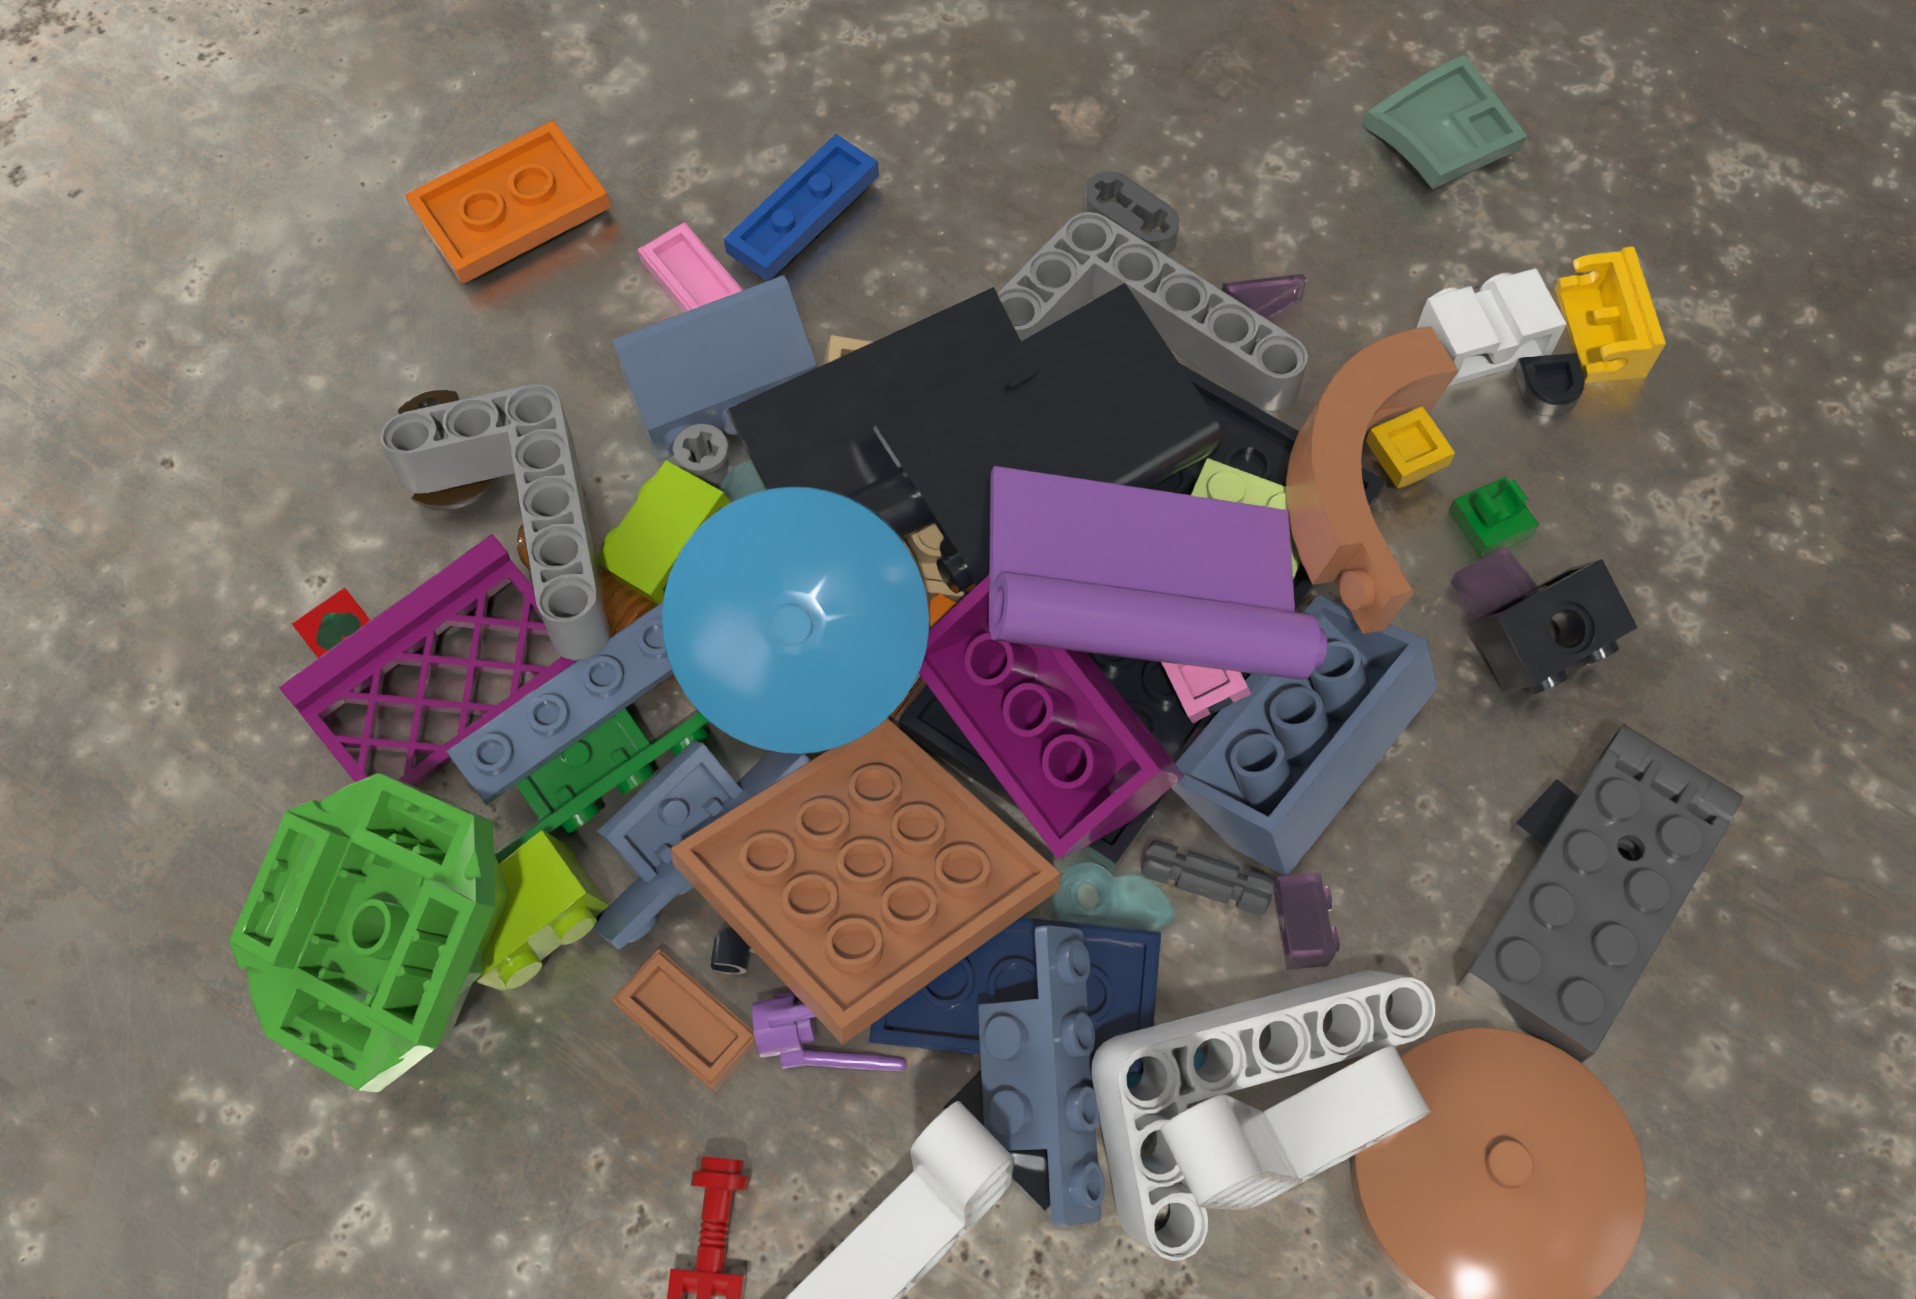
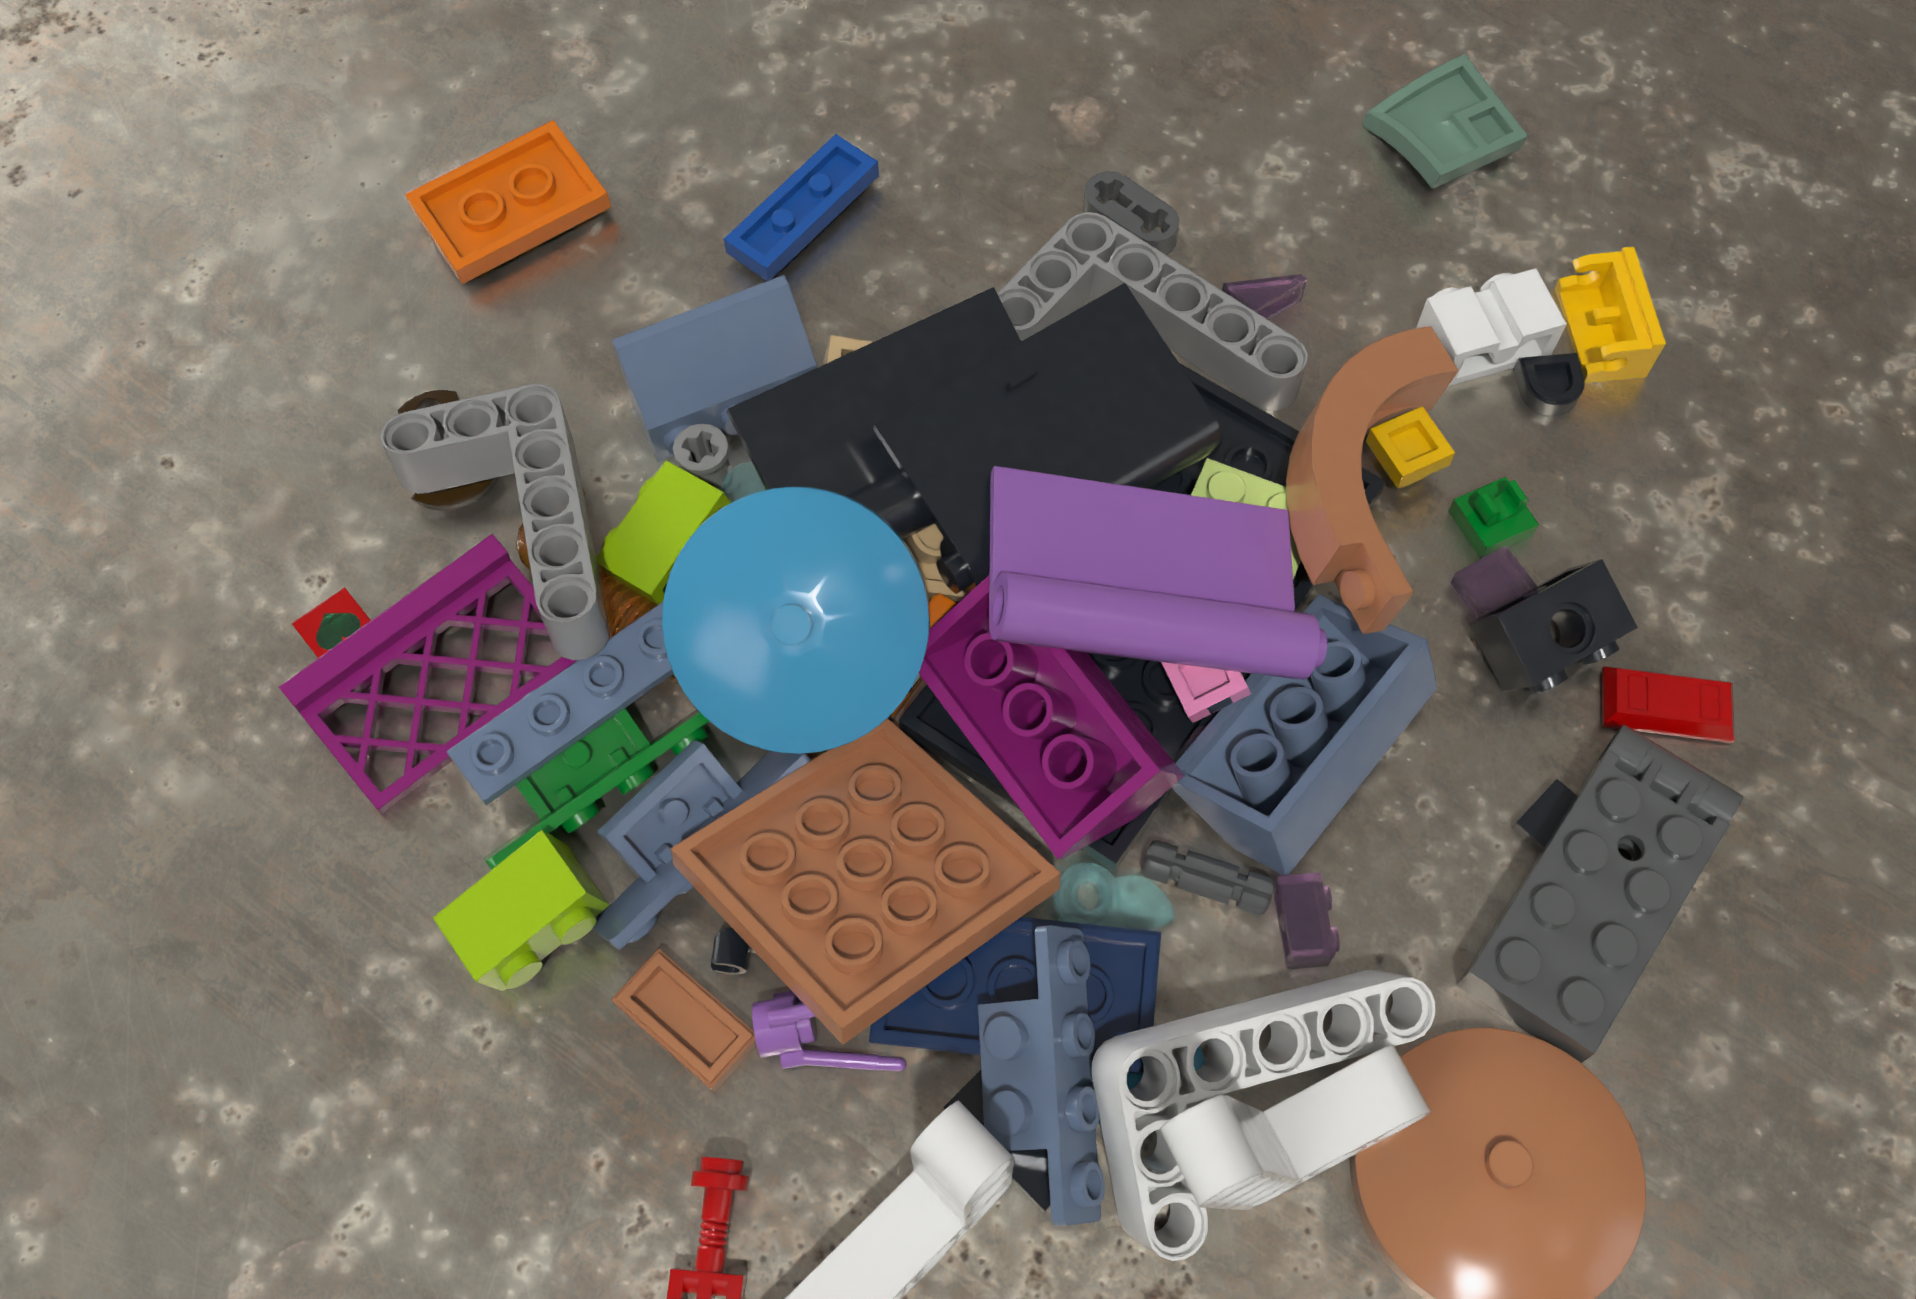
bright green piece [229,773,510,1093] -> none
bright pink tile [637,222,743,313] -> none
none -> red tile [1602,666,1735,744]

